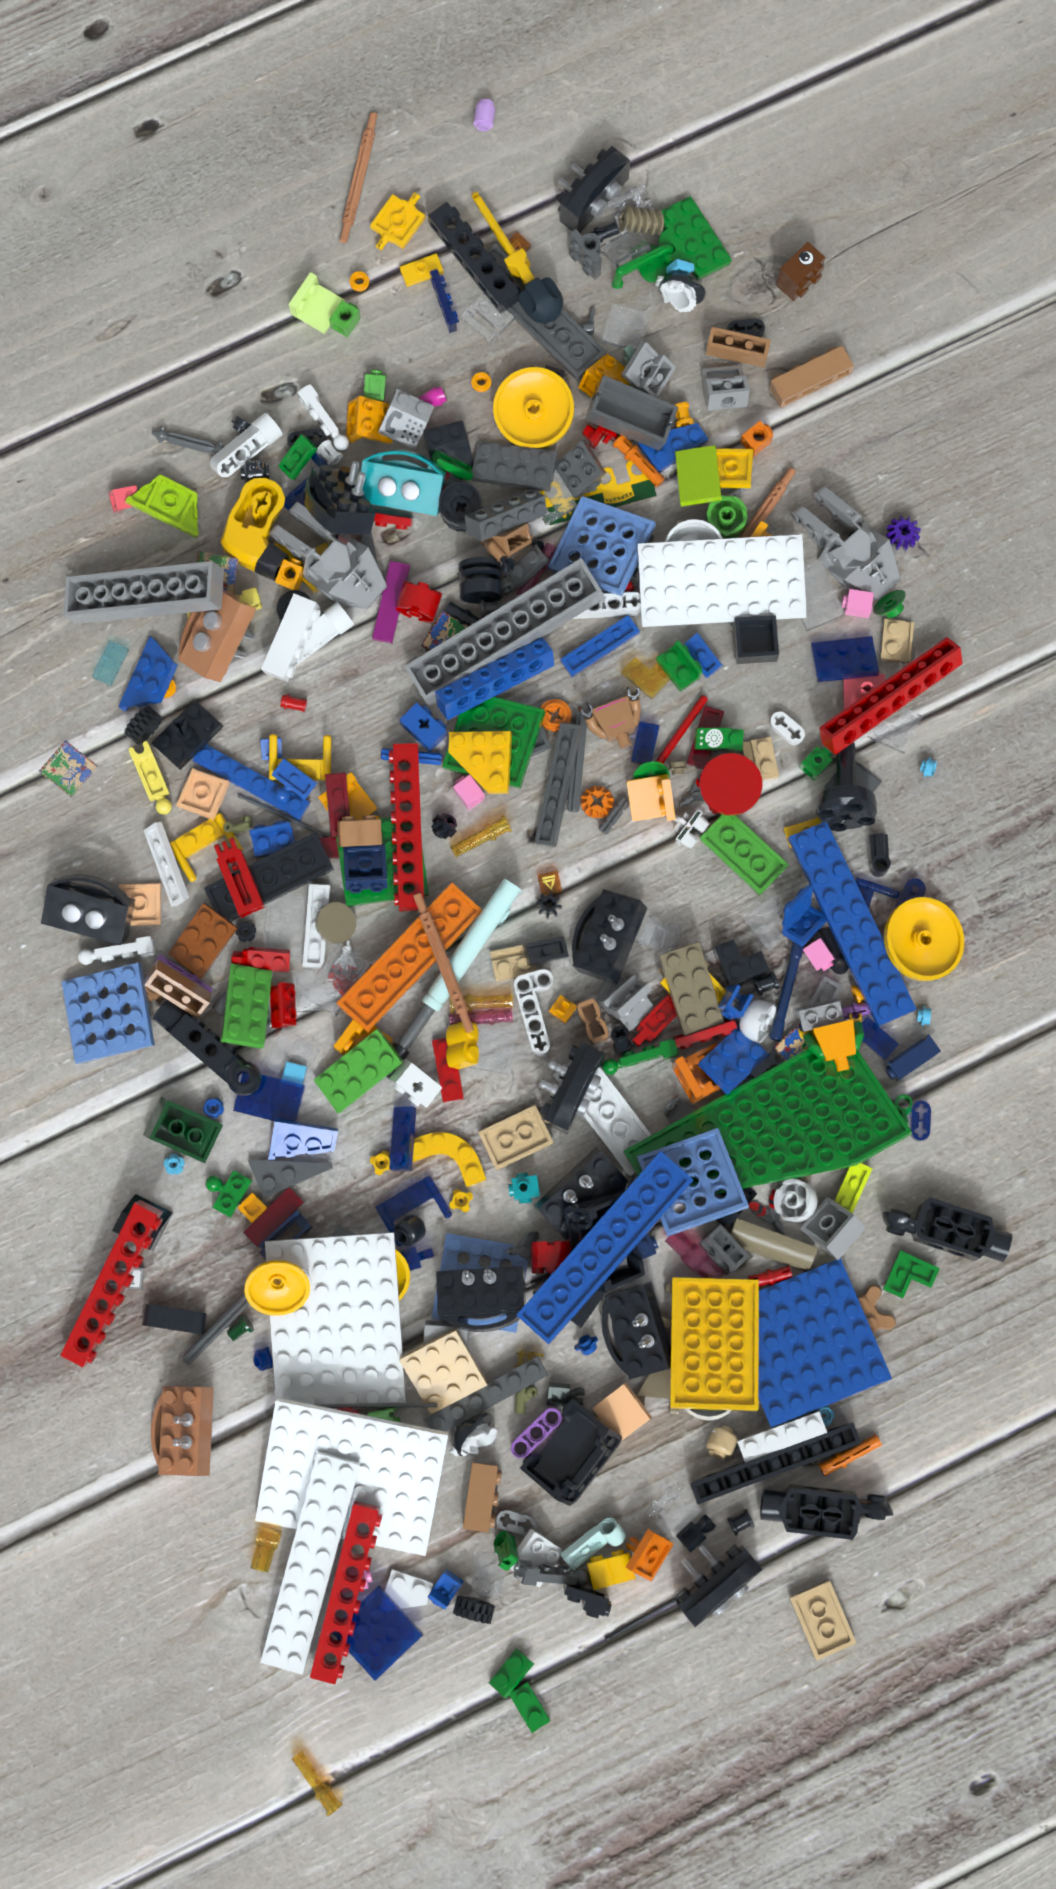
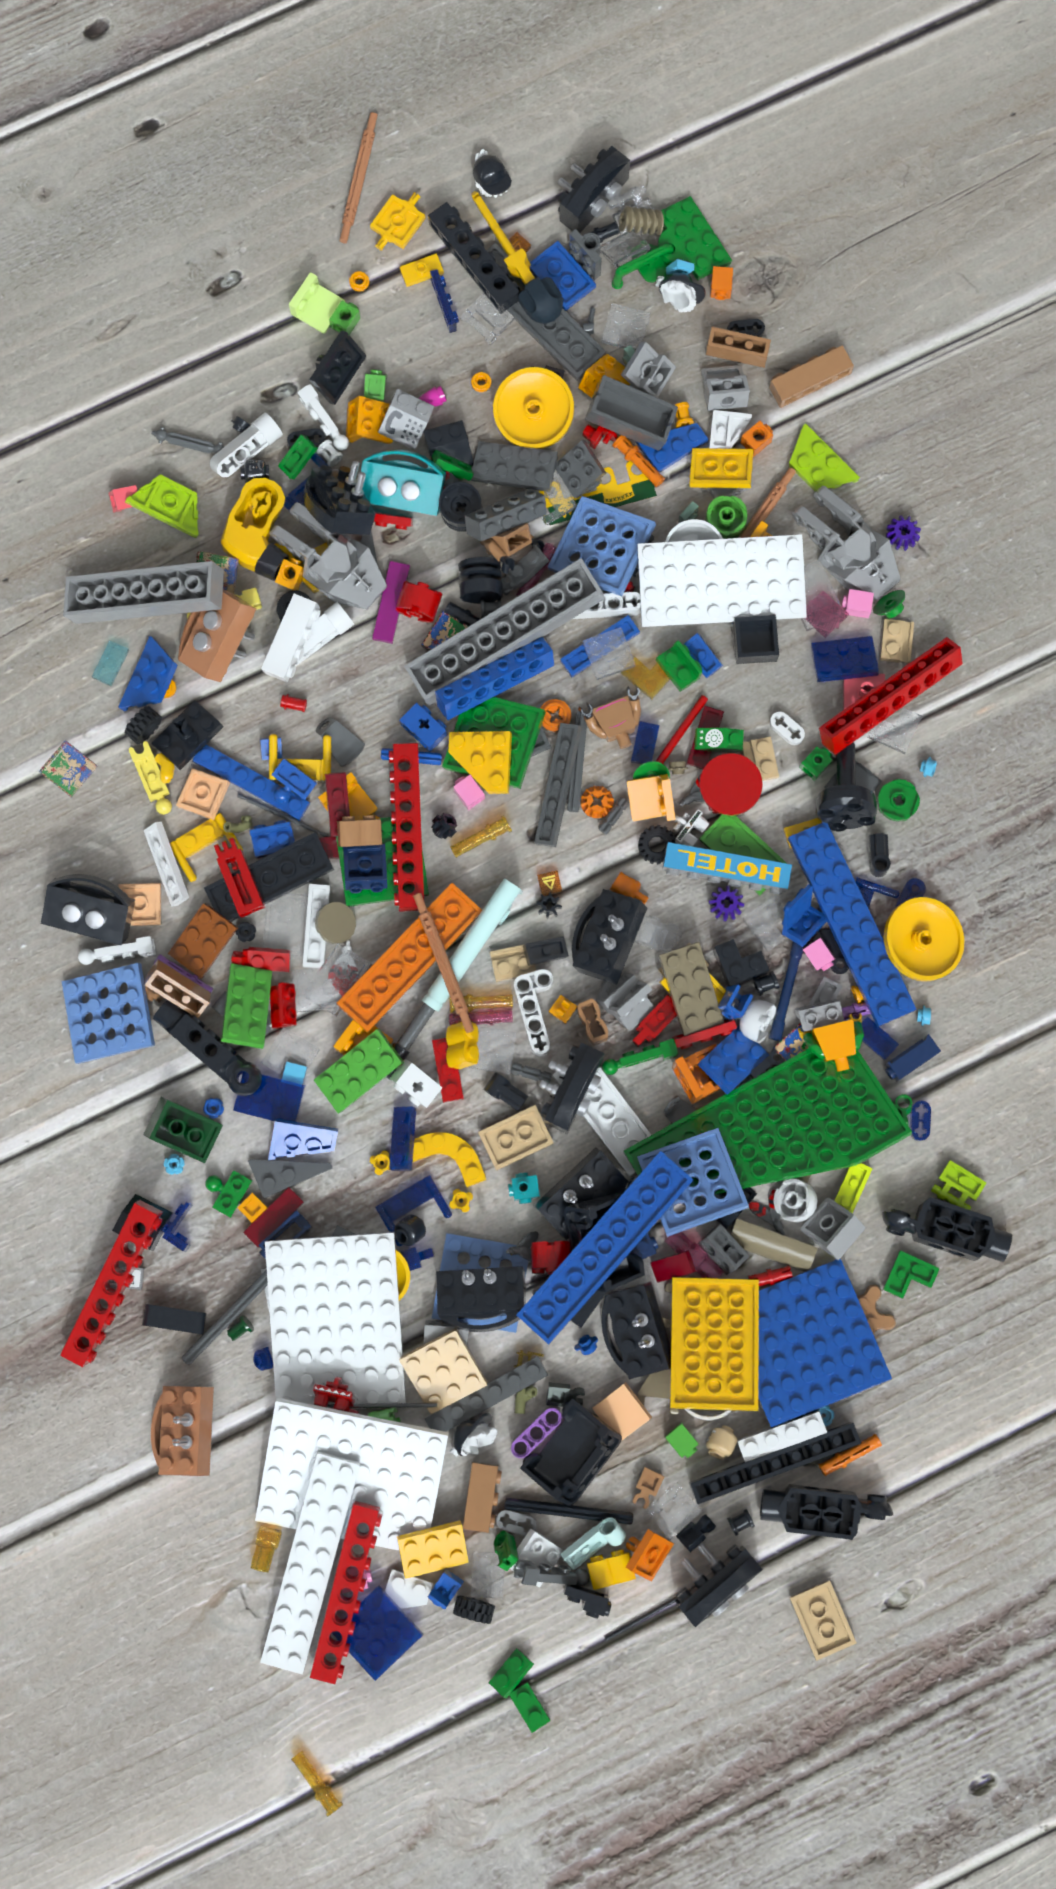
yellow dish [245,1260,310,1316] -> none
lavender brick [473,99,495,132] -> none
black bush [611,1026,632,1054] -> none
lime tile [675,445,722,507] -> none
reddish brown brick [776,242,826,302] -> none
none -> yellow arm [155,753,175,783]
none -> clear blue bracket [162,1202,193,1252]
none -> black plate [309,330,366,405]
none -> red hips [313,1377,355,1412]
none -> dark grey piece [316,717,365,767]
none -> yellow plate [396,1520,469,1579]
none -> black hair [473,149,512,198]
none -> black piece [483,1072,528,1111]
none -> black axle [504,1498,634,1525]
none -> dark grey axle [511,1062,552,1083]
none -> blue plate [530,241,596,311]
none -> clear plate [582,627,636,680]
none -> orange piece [609,872,649,905]
none -> medium nougat plate [633,1467,665,1509]
none -> black tyre [638,825,676,865]
none -> dark red tile [650,1251,696,1283]
none -> dark azure brick [662,842,792,894]
none -> bright green brick [665,1423,698,1458]
none -> sand green plate [678,501,699,523]
none -> white wing [709,410,752,449]
none -> dark purple gear [709,886,744,922]
none -> orange brick [710,266,733,300]
none -> lime wing [789,423,860,491]
none -> clear pink piece [803,591,849,638]
none -> green plate [877,779,920,822]
none -> lime plate [931,1160,986,1210]

